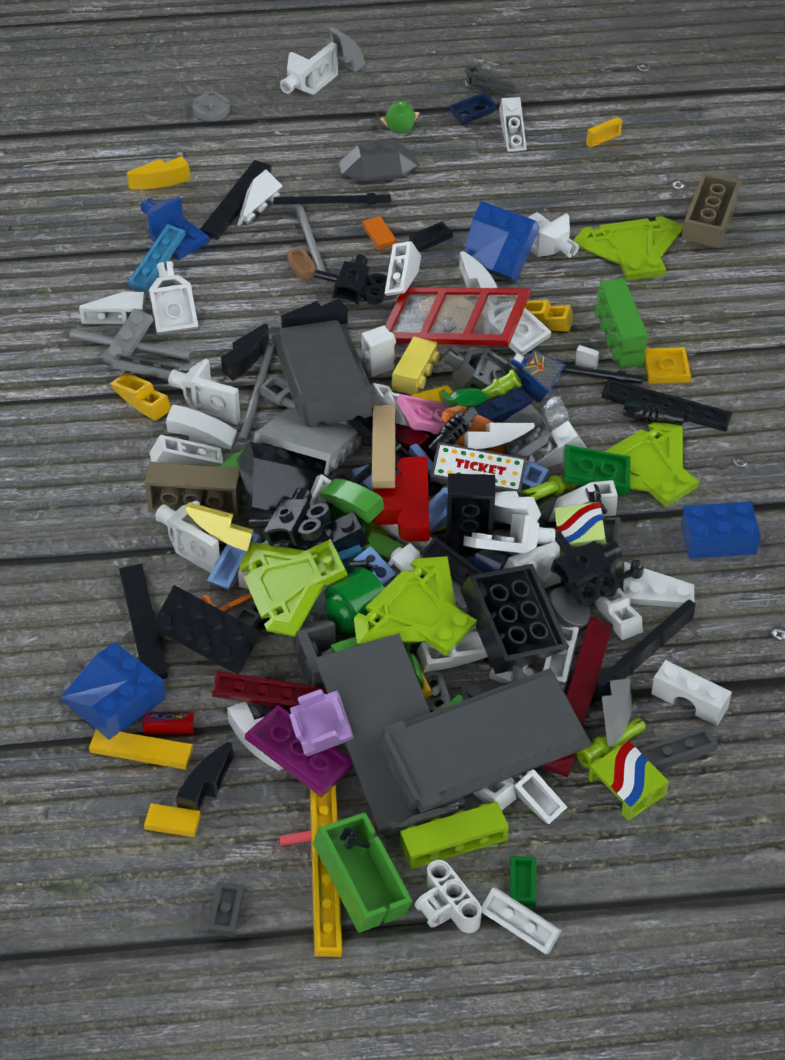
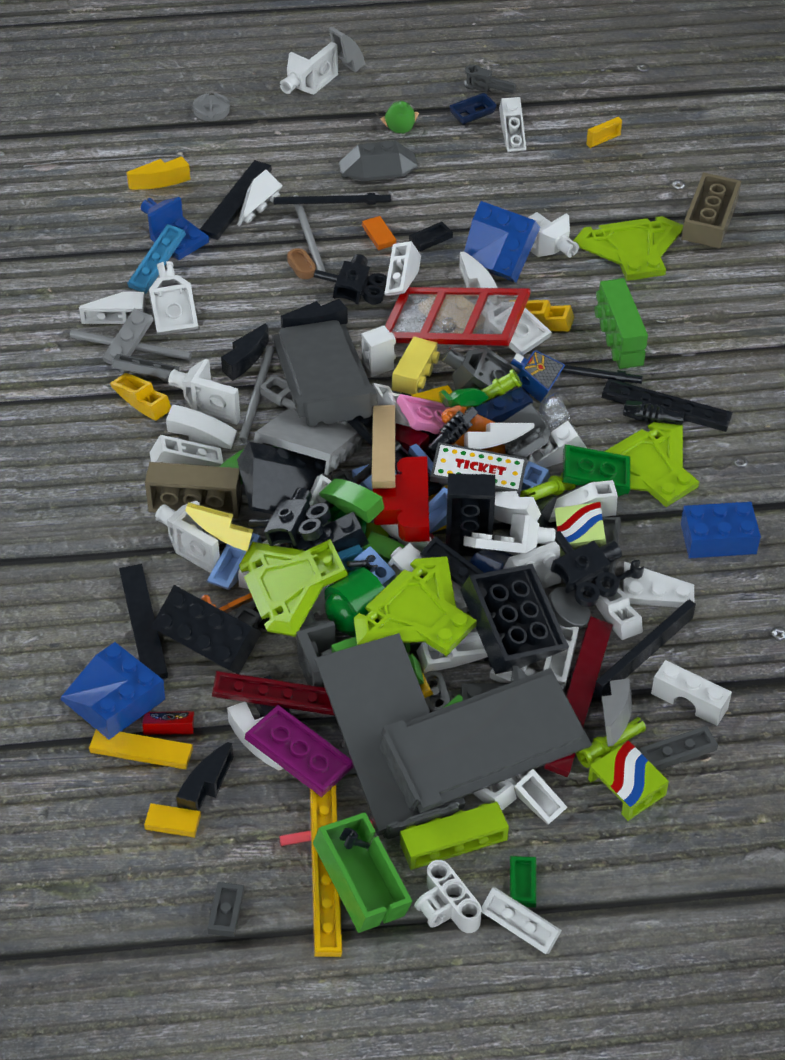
lavender panel [289,689,354,757] -> none
white tile [575,345,599,369] -> none
black hand [585,484,608,515] -> none
yellow tile [644,347,691,384] -> none

